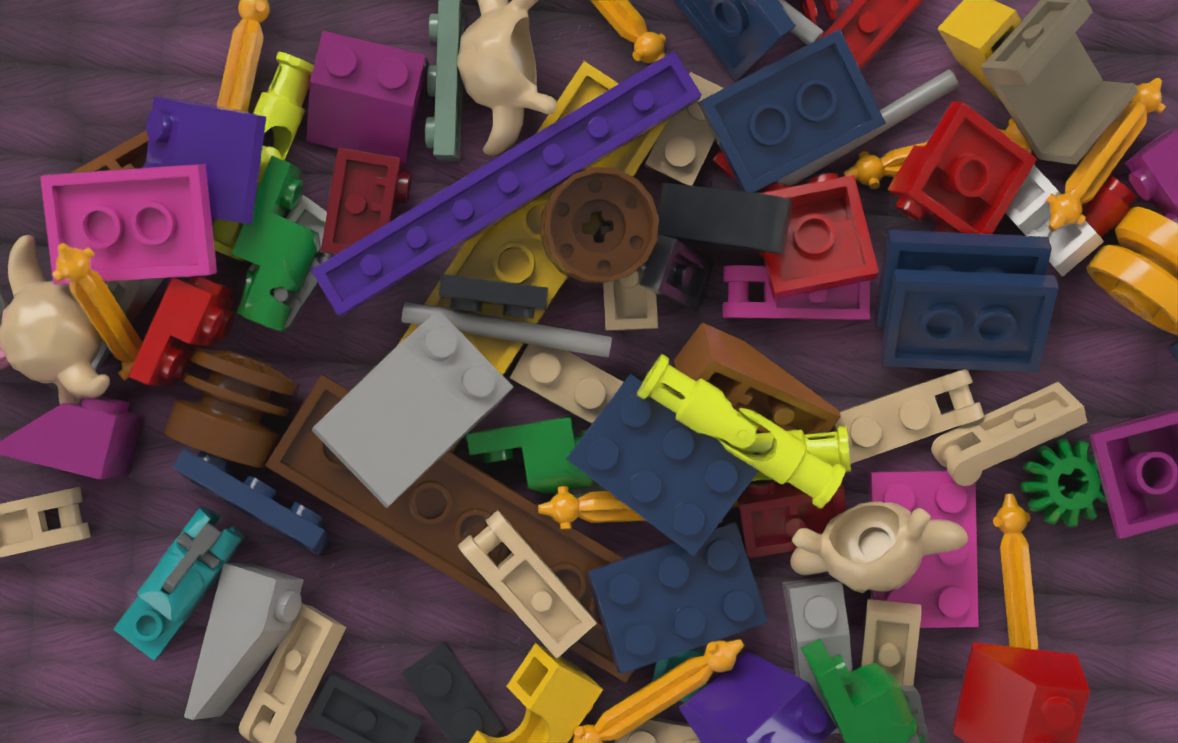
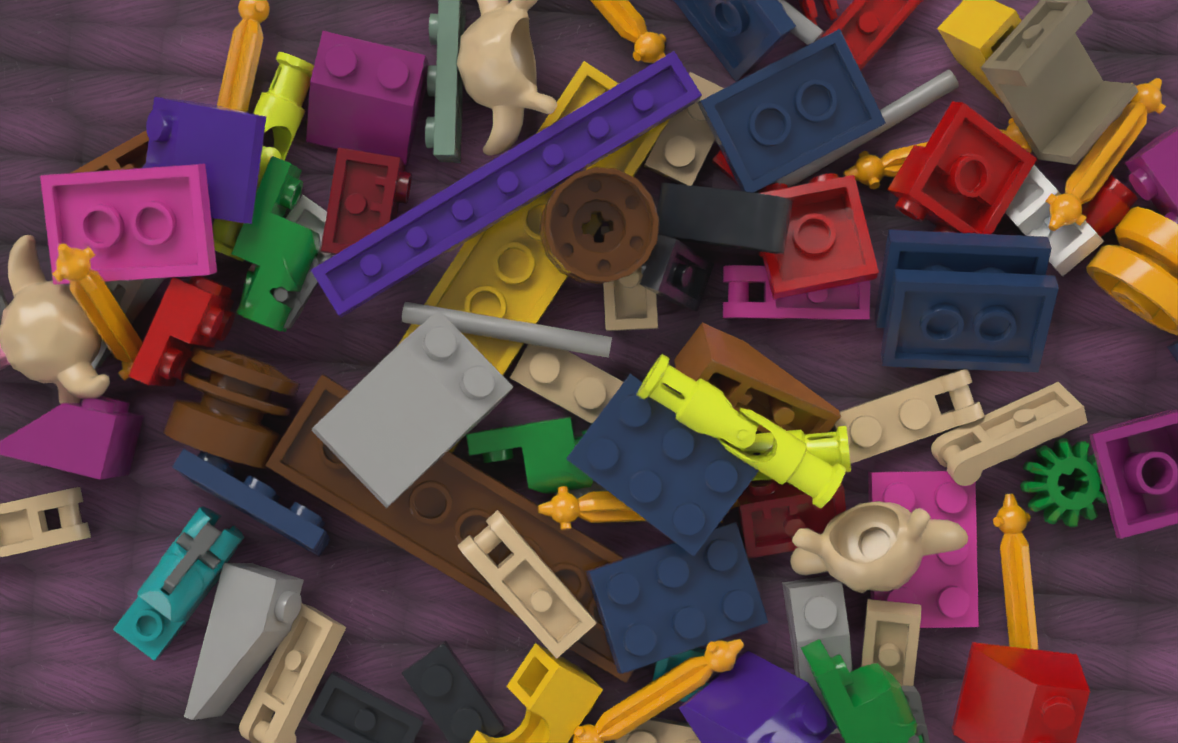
black plate [439,274,548,319] -> none

